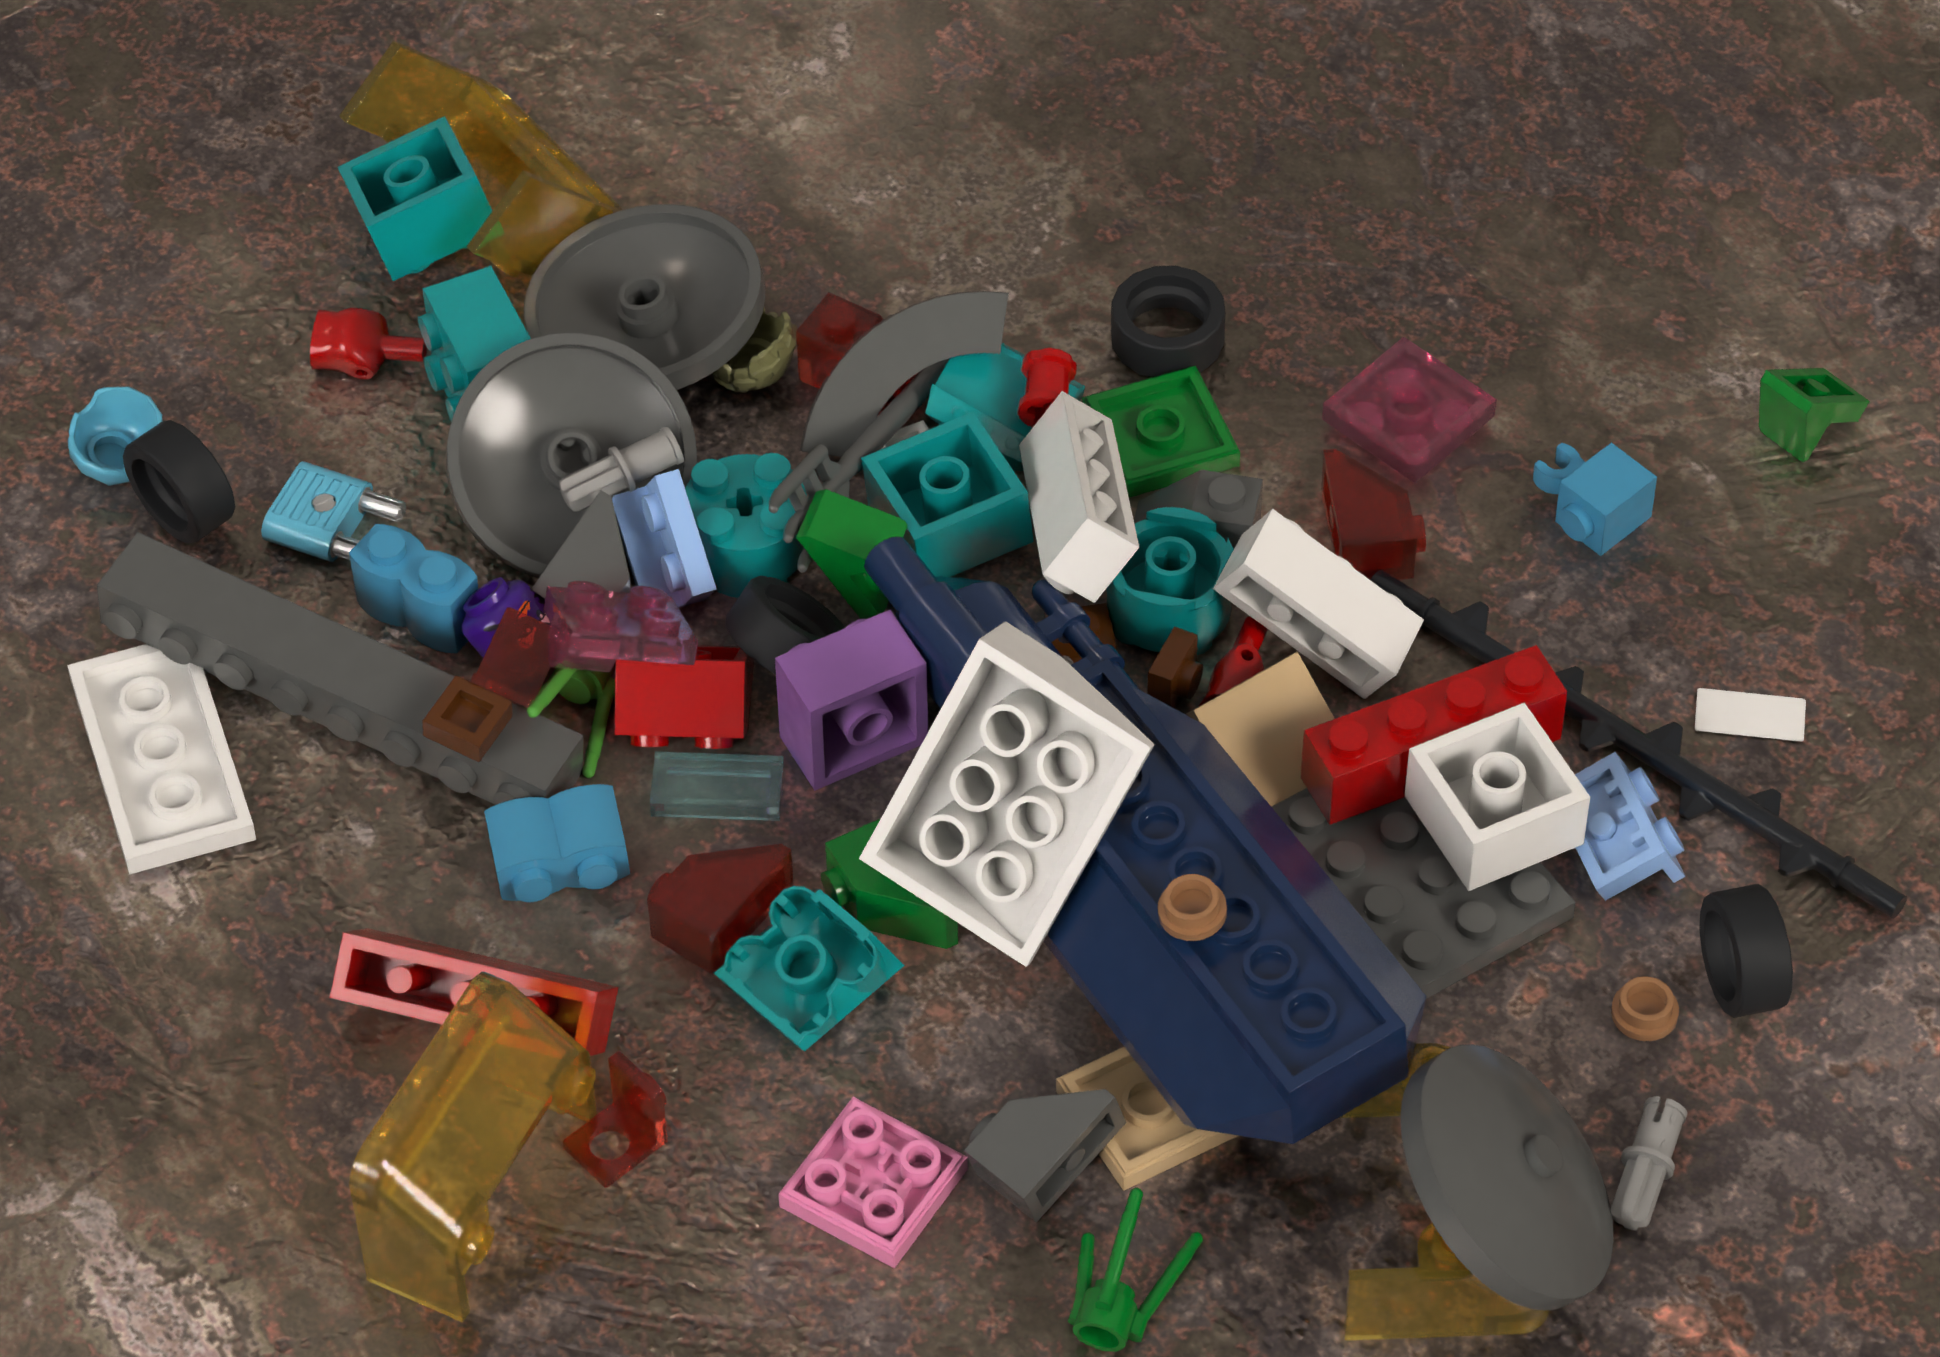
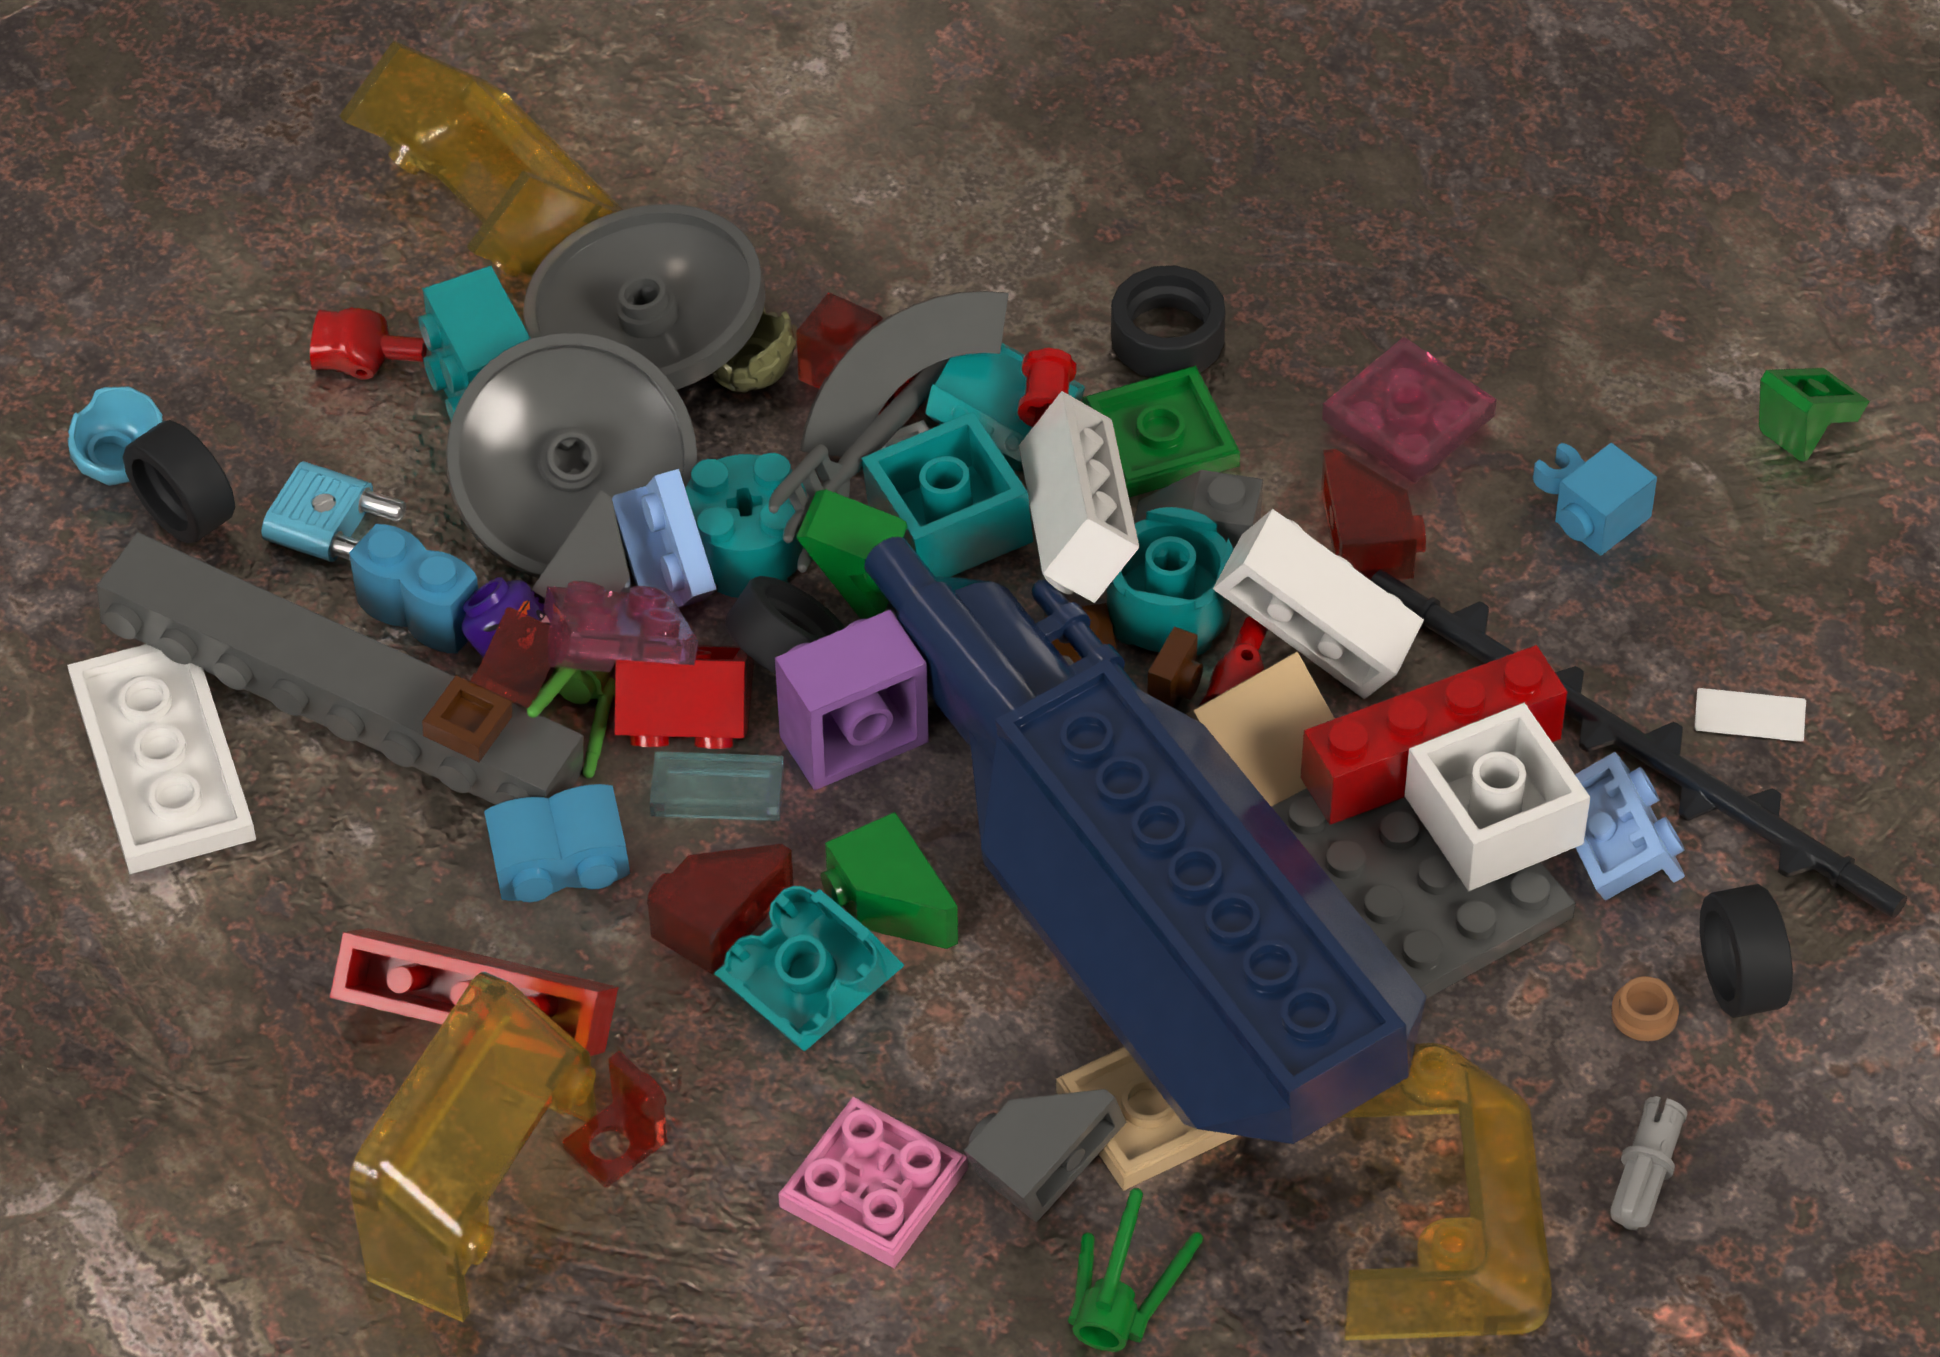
teal brick [337,116,501,281] -> none
light grey axle [559,427,684,512] -> none
white slope [859,621,1155,967] -> none
medium nougat plate [1158,874,1227,941] -> none
dark grey dish [1401,1045,1614,1311] -> none

